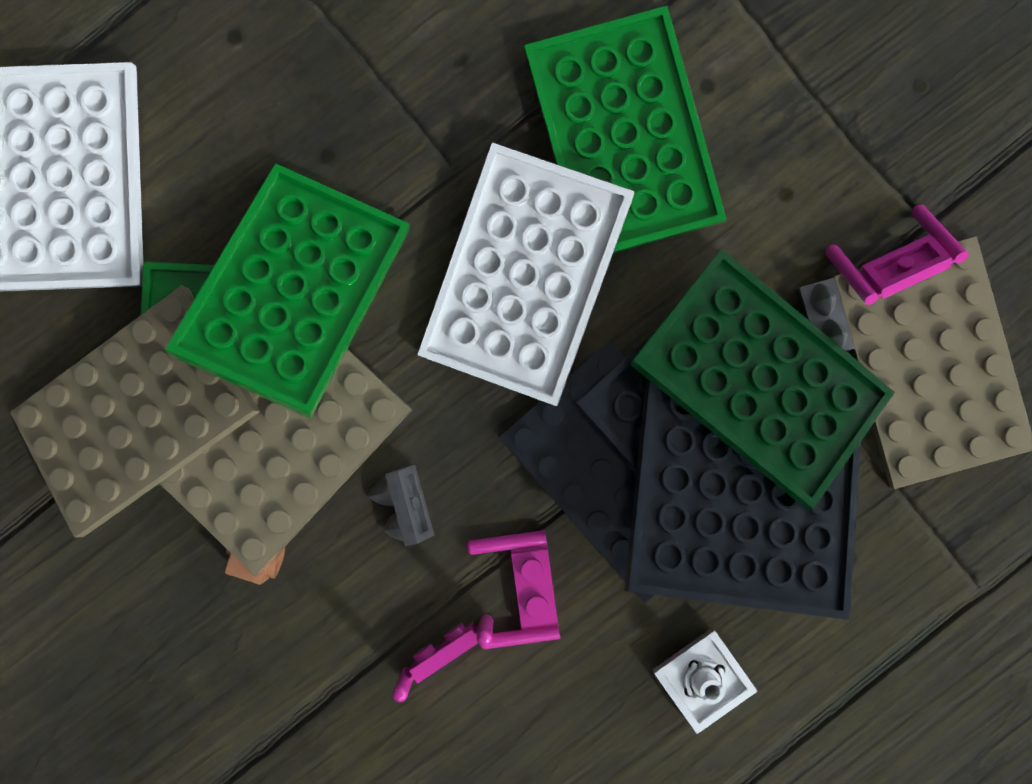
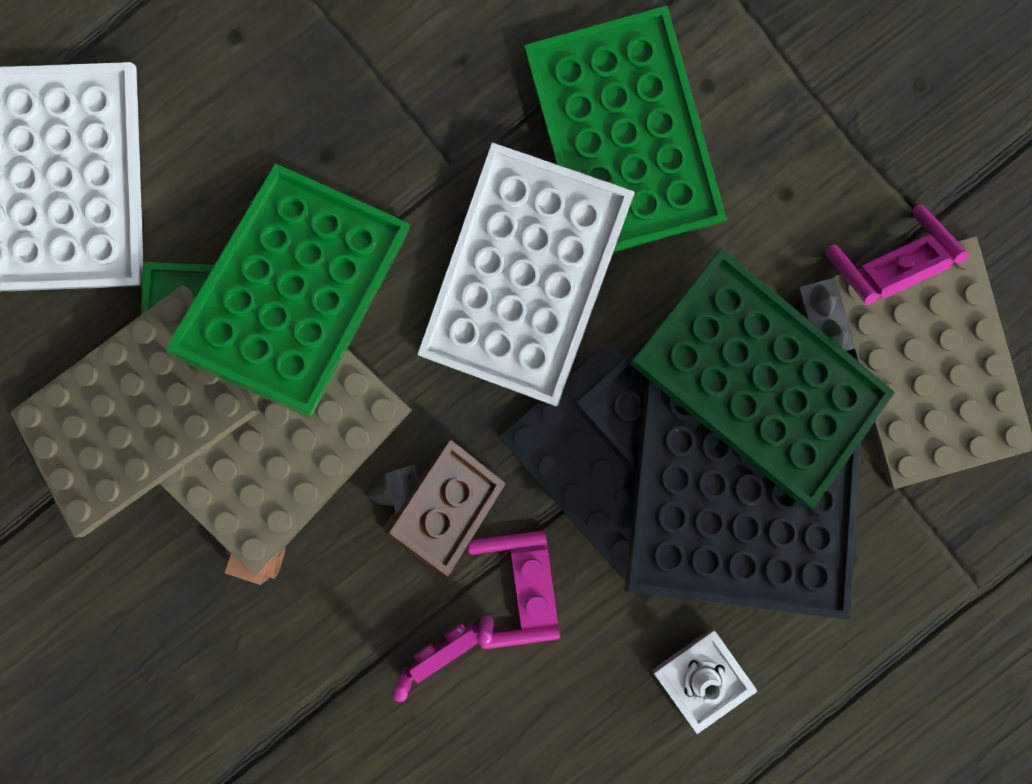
none -> plate [384,440,506,577]

